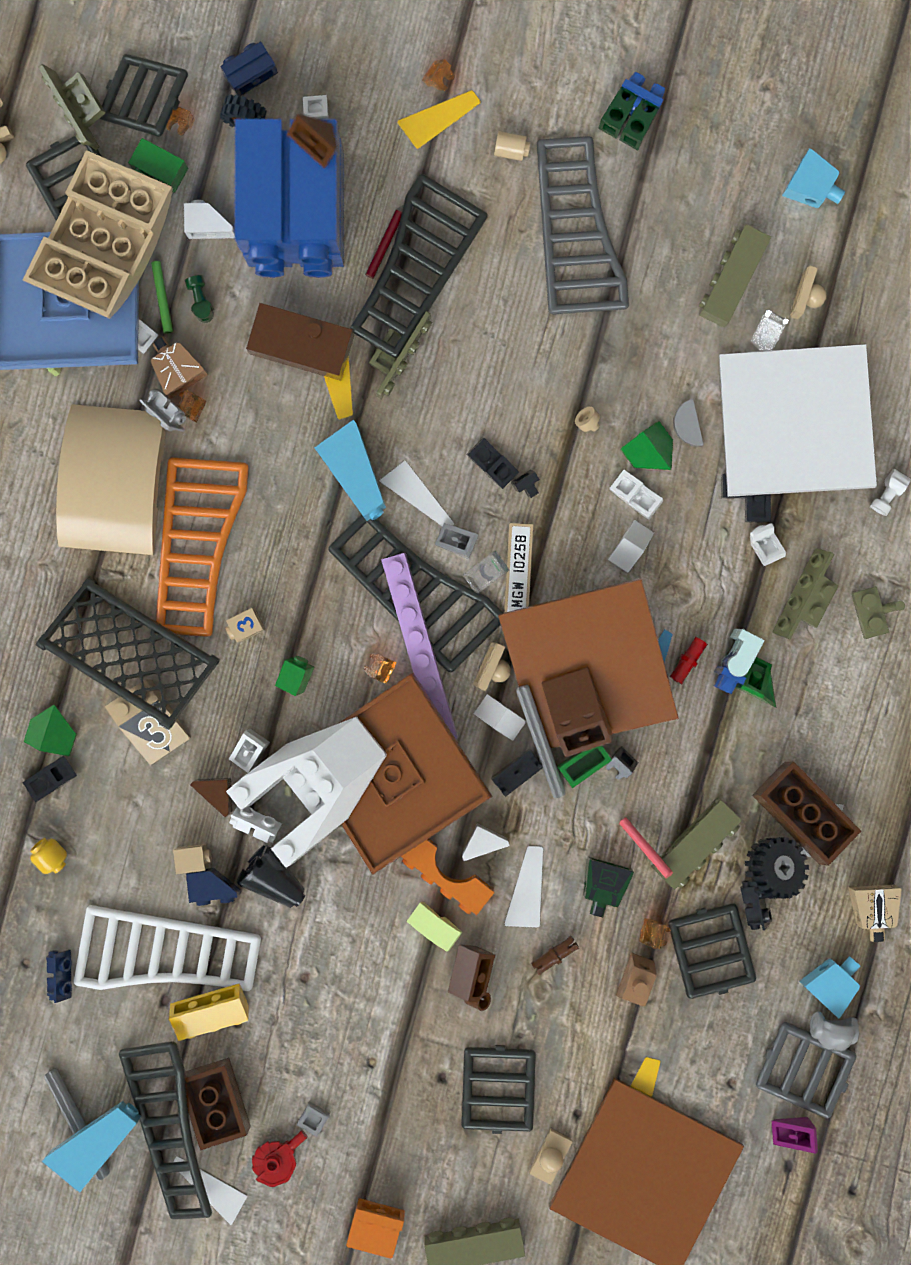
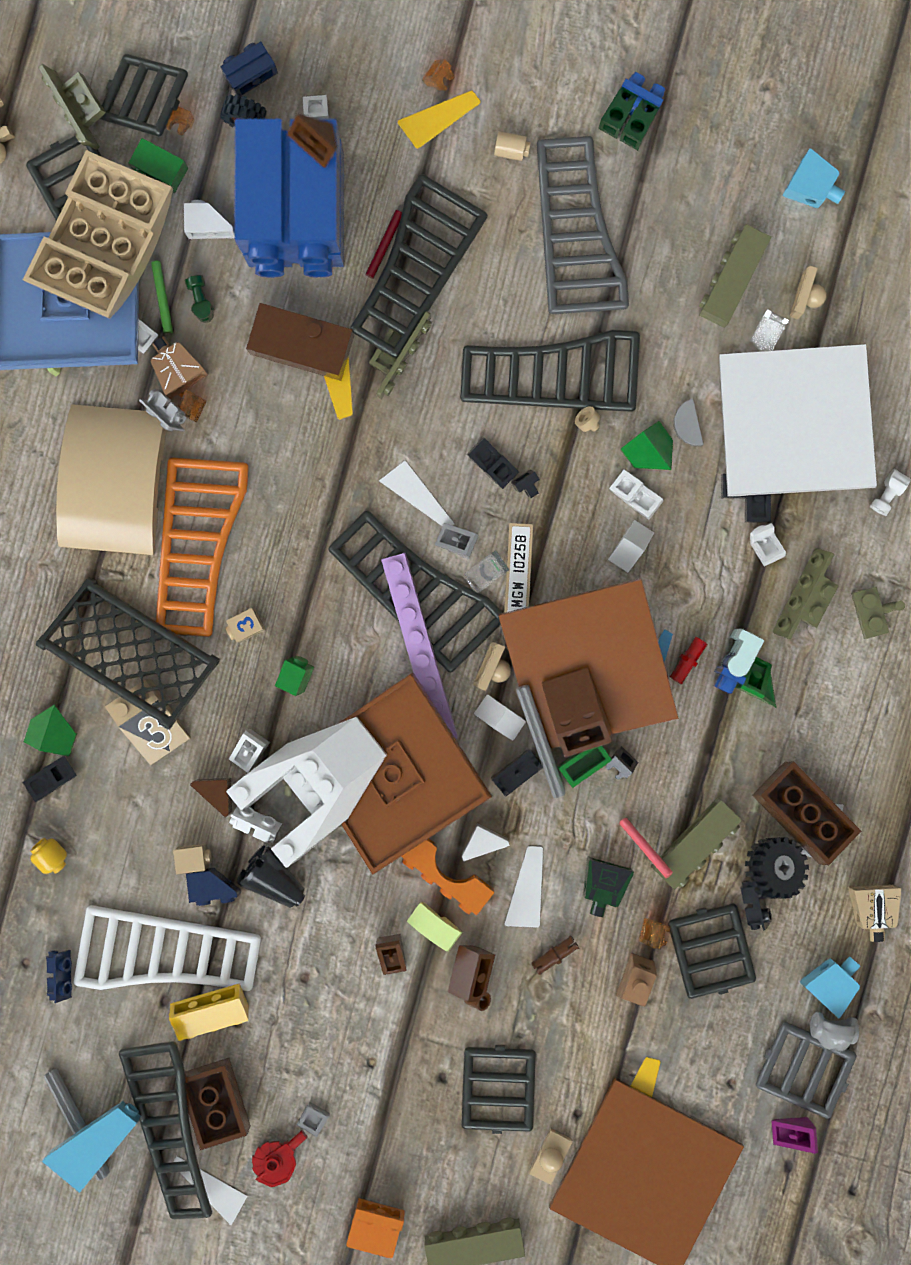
medium azure slope [314,420,386,521] -> none
clear orange tile [364,654,397,684] -> none
none -> reddish brown slope [375,934,407,975]
none -> pearl dark grey bar [460,330,640,412]

